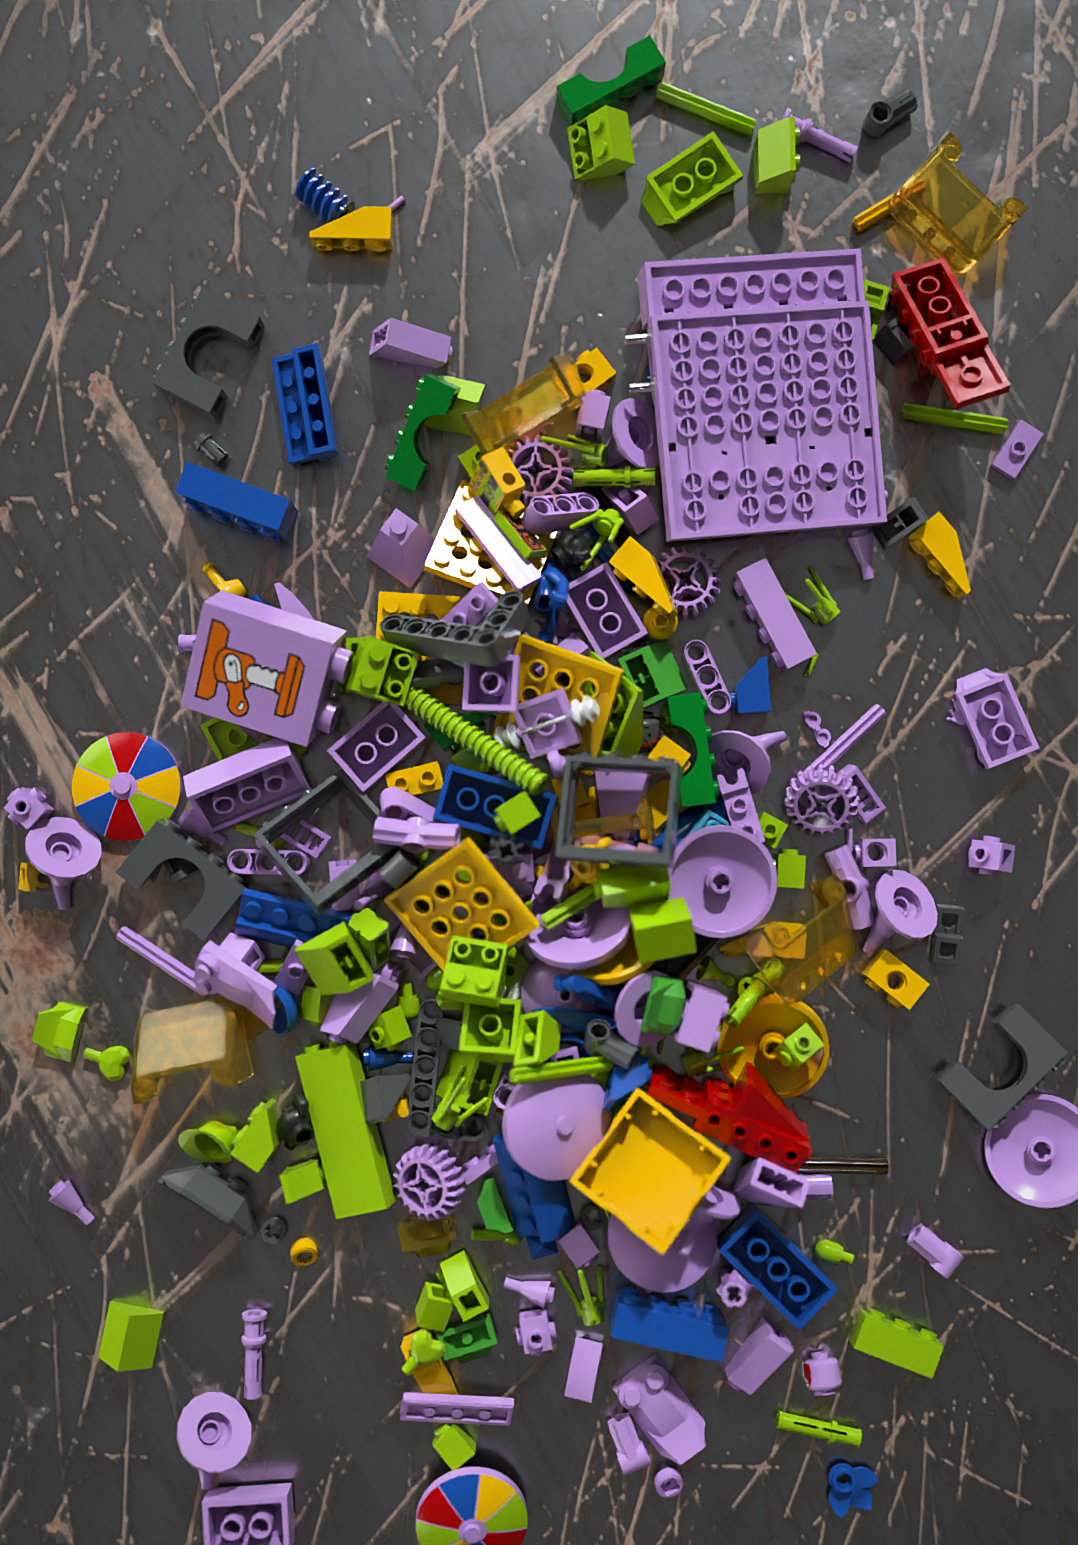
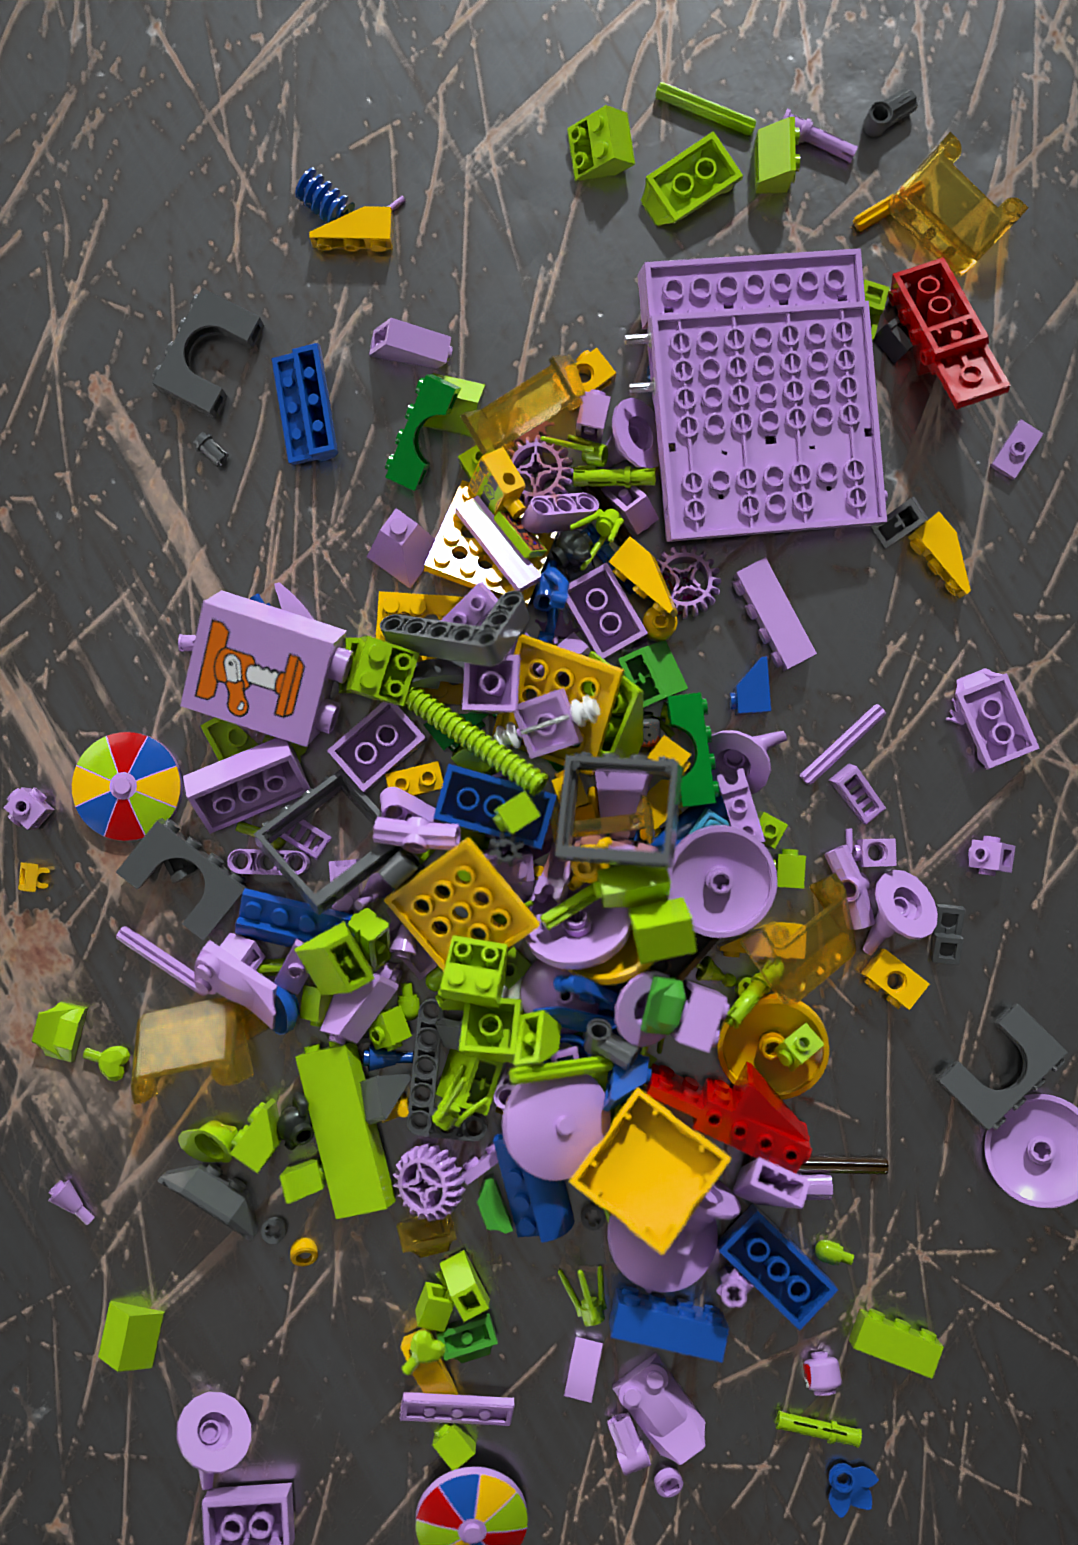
lavender piece [25,817,102,910] -> none
blue brick [175,461,298,542] -> none
lavender cone [177,808,227,846] -> none
yellow bar [202,562,247,597] -> none
lavender pin [242,1309,267,1400] -> none
lime bar [471,1224,523,1247] -> none
lavender cone [503,1277,555,1309] -> none
lavender brick [516,1308,557,1356] -> none
blue slope [526,1236,559,1260] -> none
lavender tile [546,750,566,779] -> none
green arch [556,35,666,126] -> none
lavender brick [558,1218,600,1268] -> none
lime plant [681,1026,744,1077] -> none
lavender beam [682,640,731,716] -> none
lavender slope [724,1316,794,1396] -> none
lime plant [784,565,841,625] -> none
lavender gear [784,764,860,838] -> none
lavender piece [803,711,831,748] -> none
lime piece [804,653,819,677] -> none
lavender cone [847,529,874,580] -> none
lime axle [901,403,1008,434] -> none
lavender piece [906,1224,966,1280] -> none

